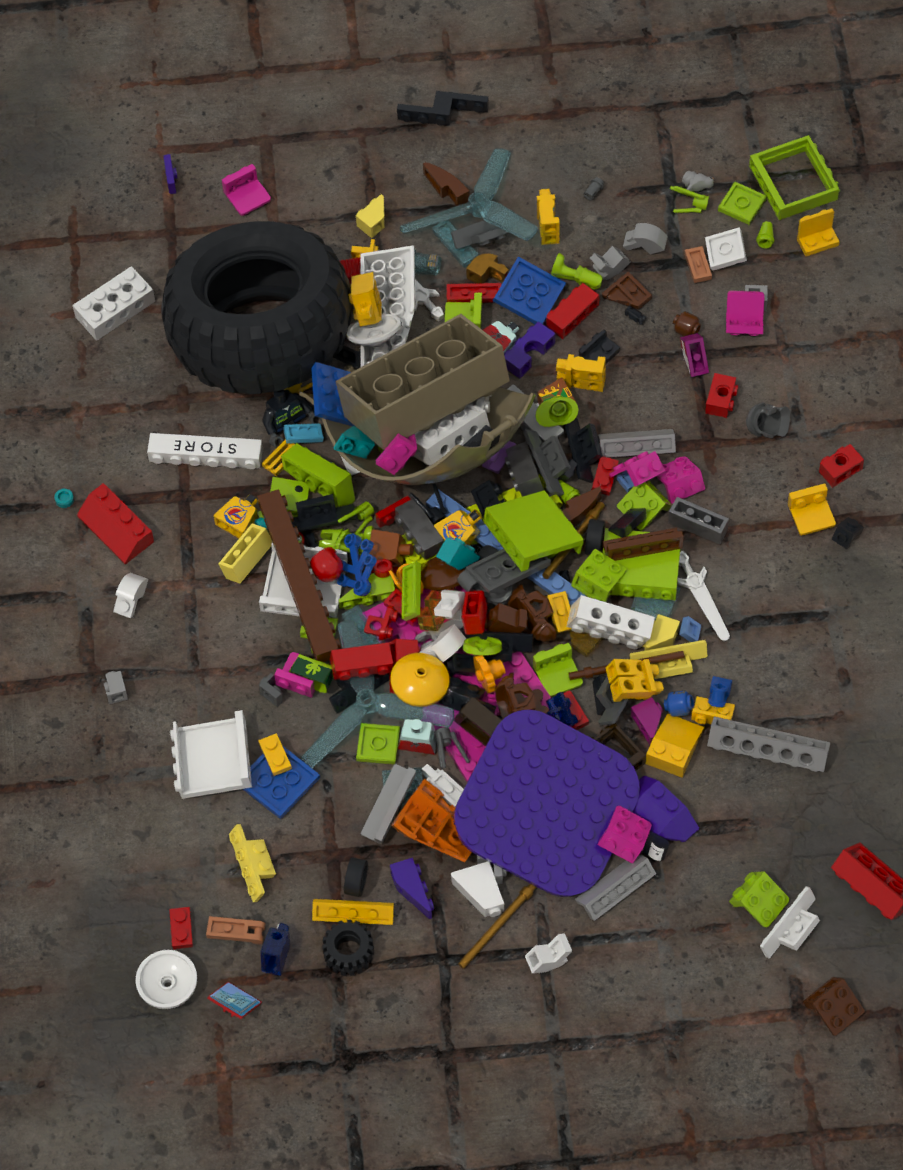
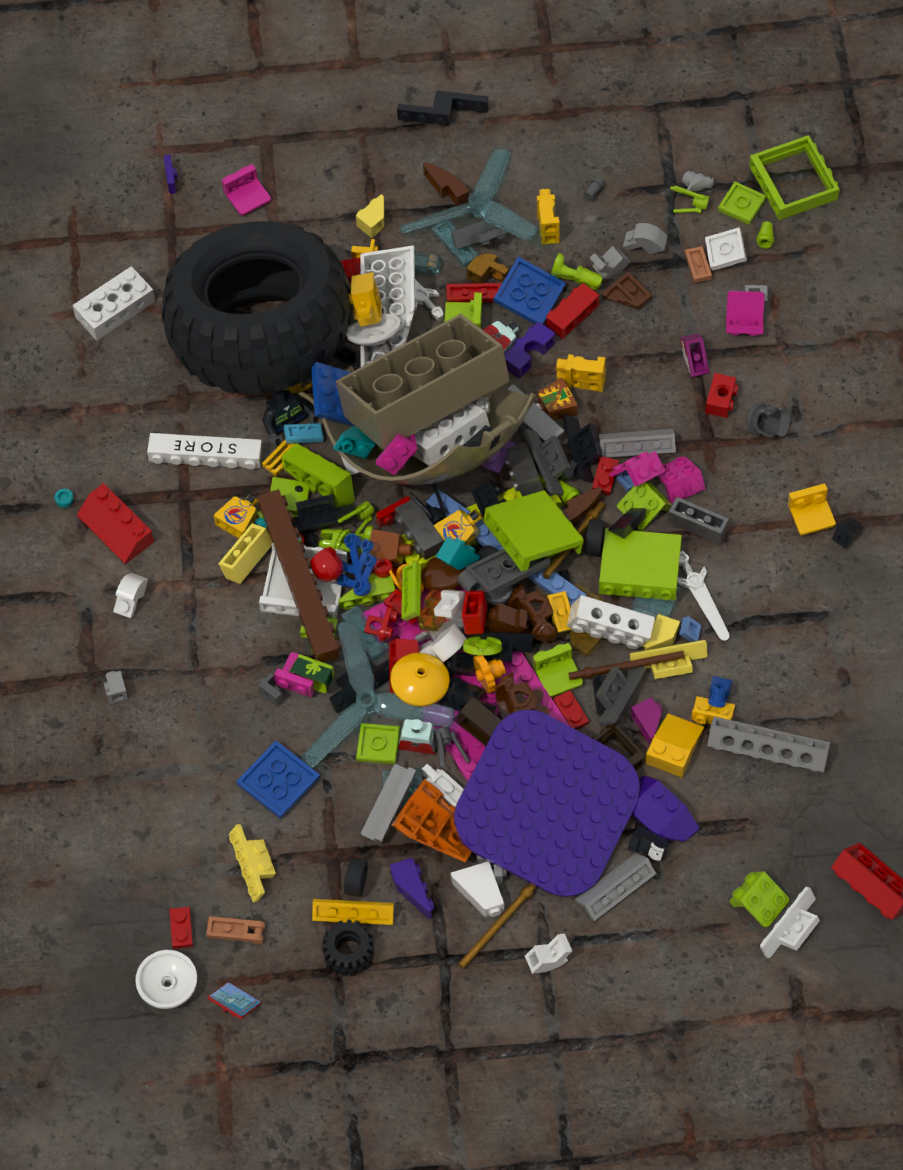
white panel [170,710,252,799] -> none
yellow plate [258,733,292,776] -> none
clear blue torso [260,923,290,976] -> none
red brick [330,642,393,680] -> none
lime piece [535,396,579,427] -> none
clear blue hips [546,692,578,727] -> none
lime bracket [571,549,627,602] -> none
black bracket [579,329,620,364] -> none
dark pink bracket [597,806,652,864] -> none
reddish brown fence [602,528,683,561] -> none
yellow hips [605,659,664,702] -> none
black piece [625,306,646,325] -> none
blue head [664,690,694,717] -> none
reddish brown head [673,311,701,336] -> none
yellow bracket [797,209,840,256] -> none
reddish brown bracket [803,977,865,1036] -> none
red brick [819,444,864,488] -> none

